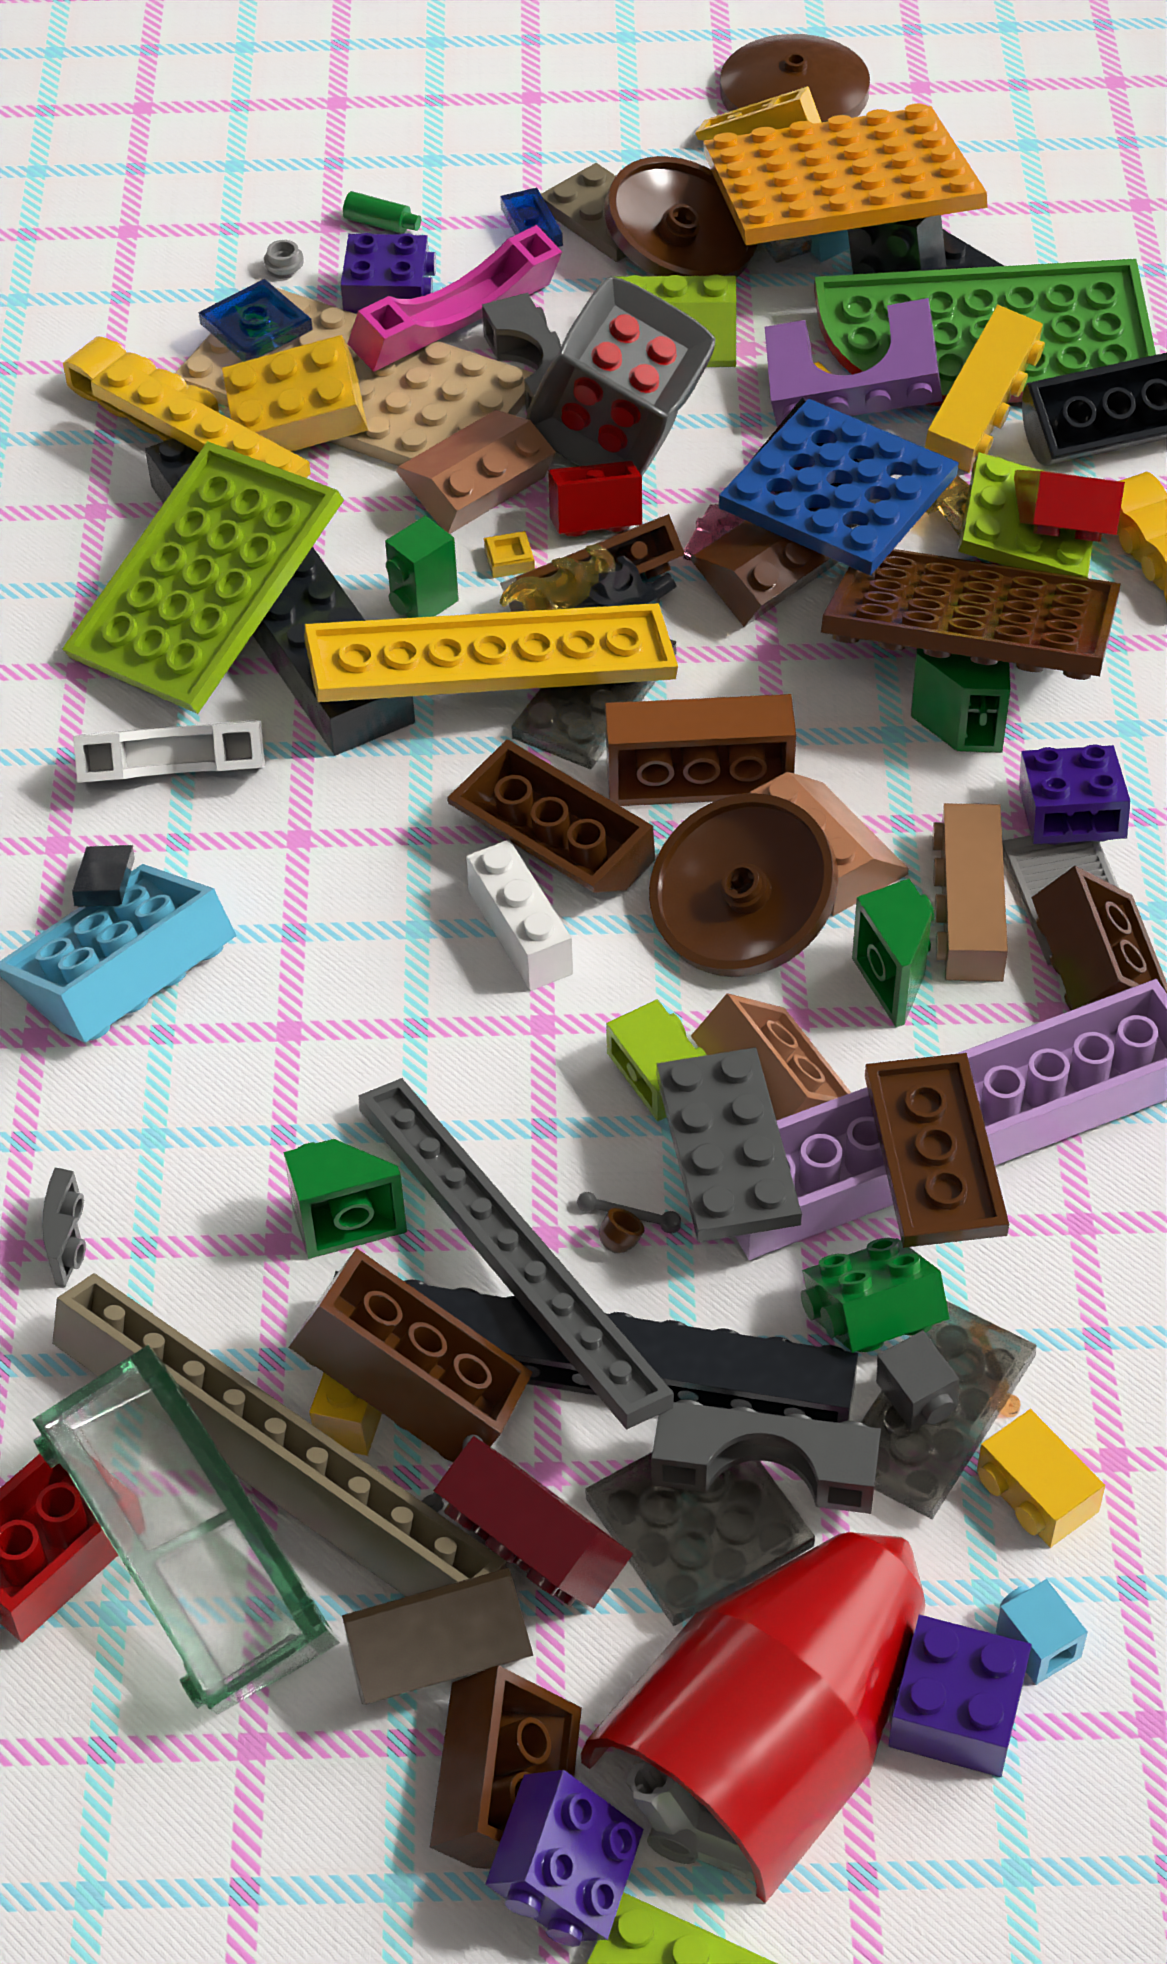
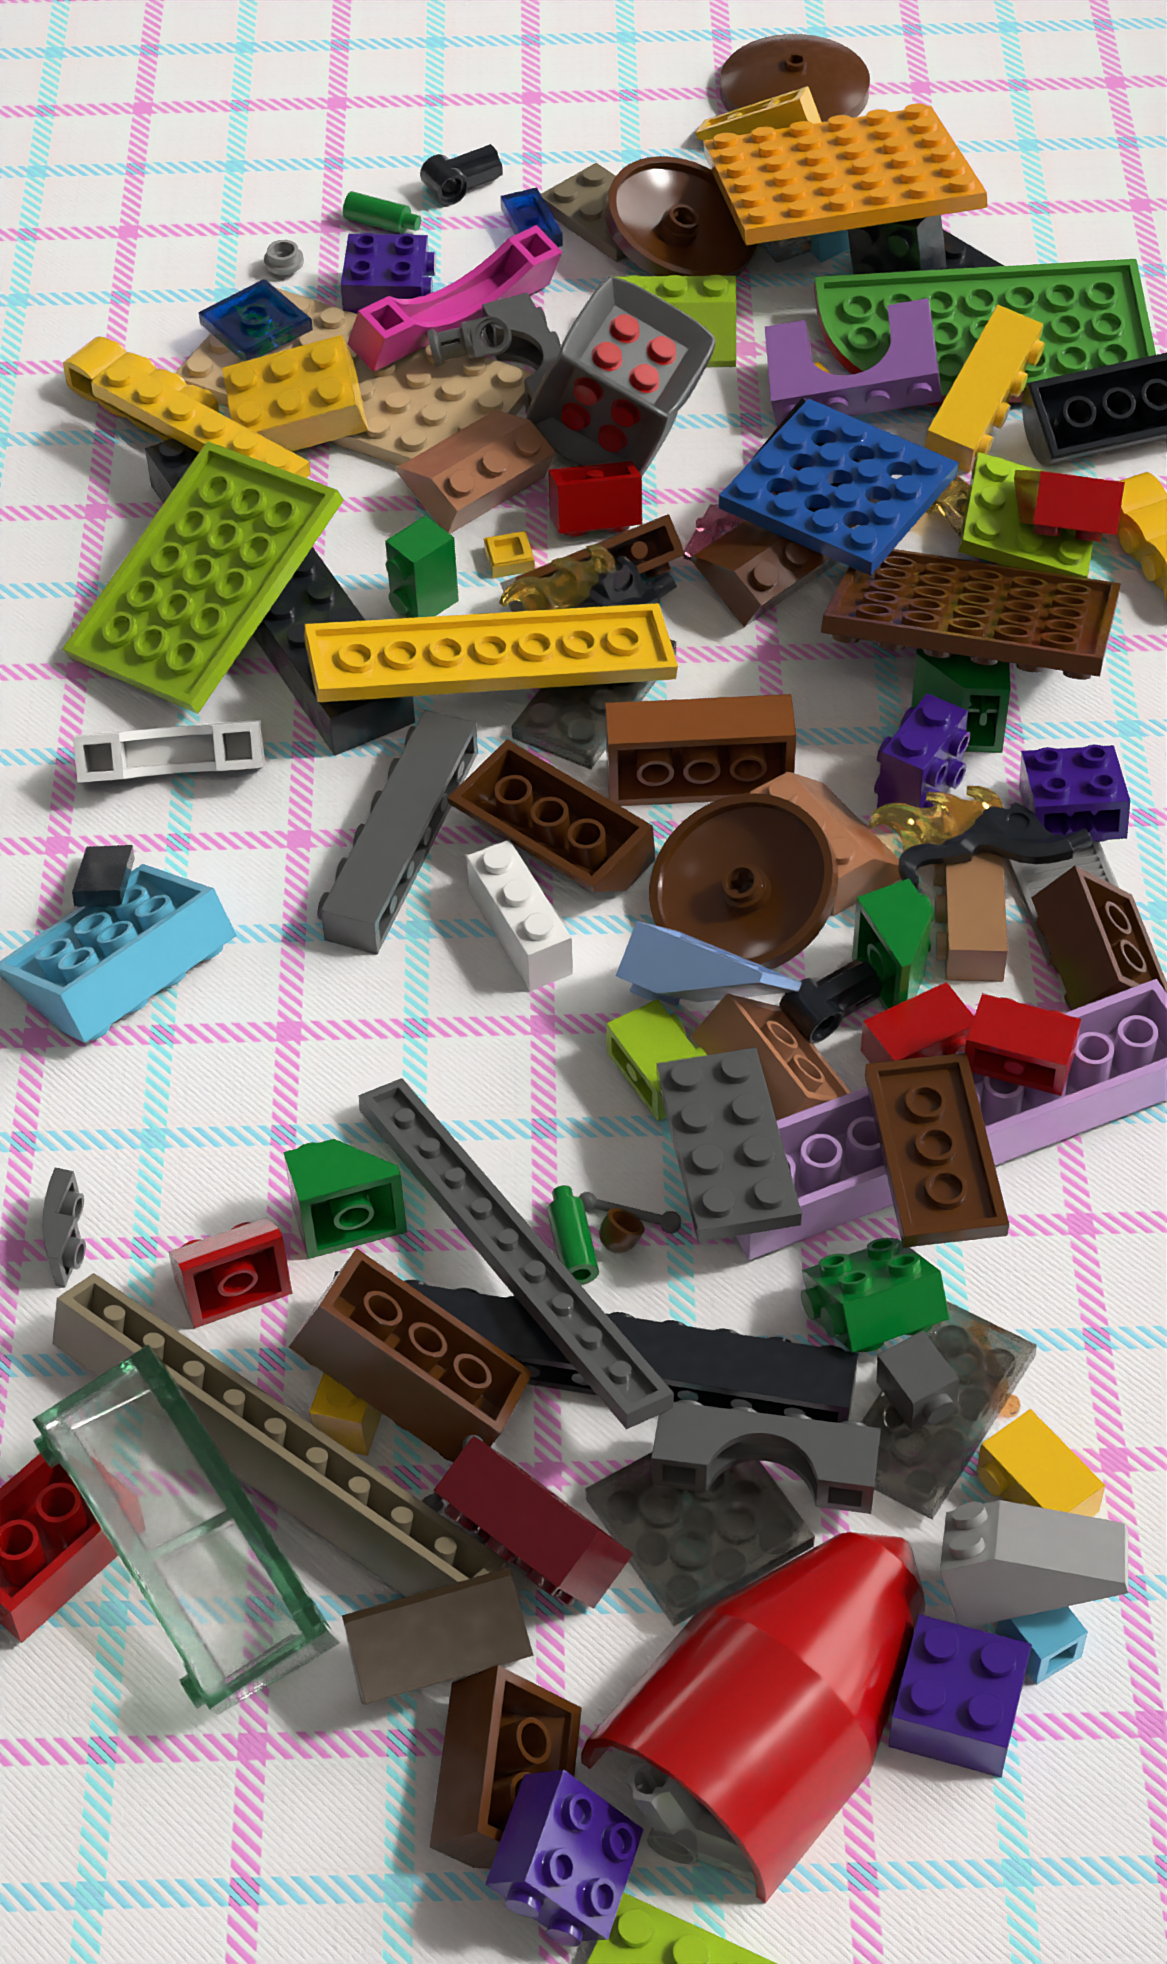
none -> red slope [168,1217,293,1329]
none -> dark grey brick [317,710,478,954]
none -> black piece [420,144,503,205]
none -> dark grey connector [427,316,512,367]
none -> green cylinder [547,1185,599,1285]
none -> light blue slope [616,921,802,1006]
none -> black piece [779,959,882,1043]
none -> red brick [860,982,974,1063]
none -> black piece [868,786,1092,890]
none -> dark purple brick [874,693,970,832]
none -> light grey slope [940,1500,1129,1627]
none -> red brick [965,993,1082,1096]

